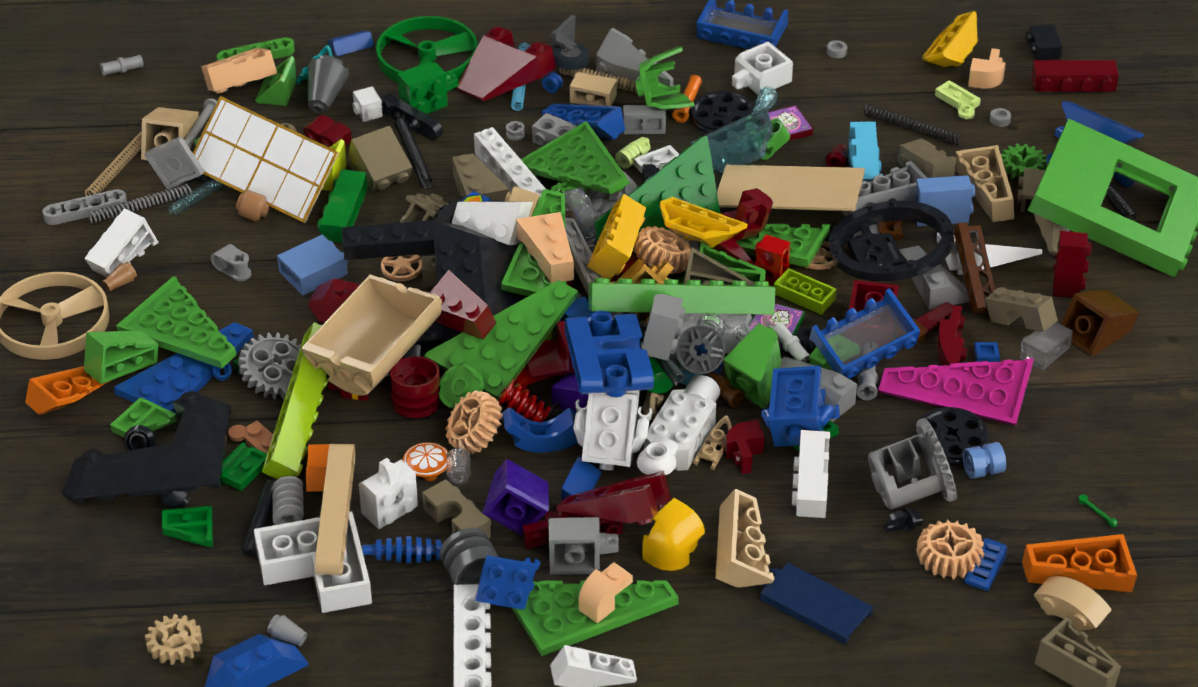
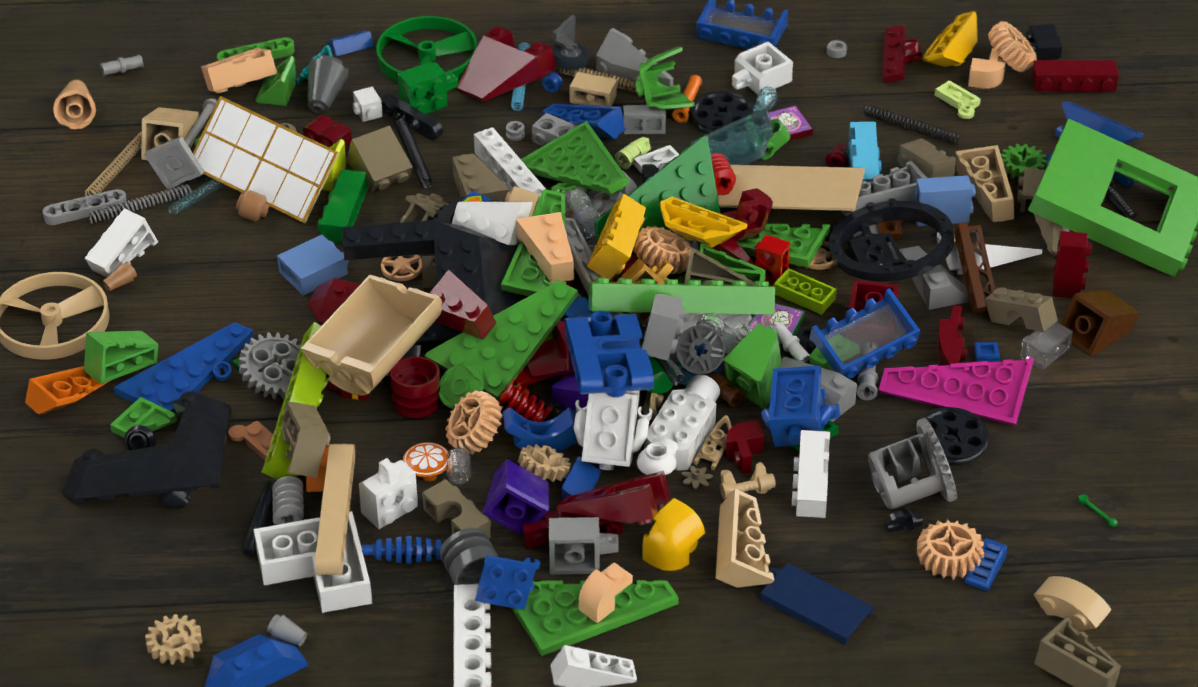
bright green wing [116,276,237,368] -> none
green wing [162,506,213,547] -> none
light grey piece [211,244,251,282] -> none
green plate [219,442,267,491] -> none
dark red piece [894,302,953,346] -> none
medium blue wheel [963,442,1006,479] -> none
light grey tile [990,108,1011,127] -> none
orange wedge [1022,534,1137,592] -> none
none -> light nougat cone [53,80,96,129]
none -> dark tan wedge [281,401,330,478]
none -> tan gear [518,444,571,482]
none -> dark tan plant [682,466,713,489]
none -> red piece [711,153,736,195]
none -> tan piece [720,462,776,500]
none -> dark red plate [883,25,922,83]
none -> light nougat gear [988,21,1037,72]

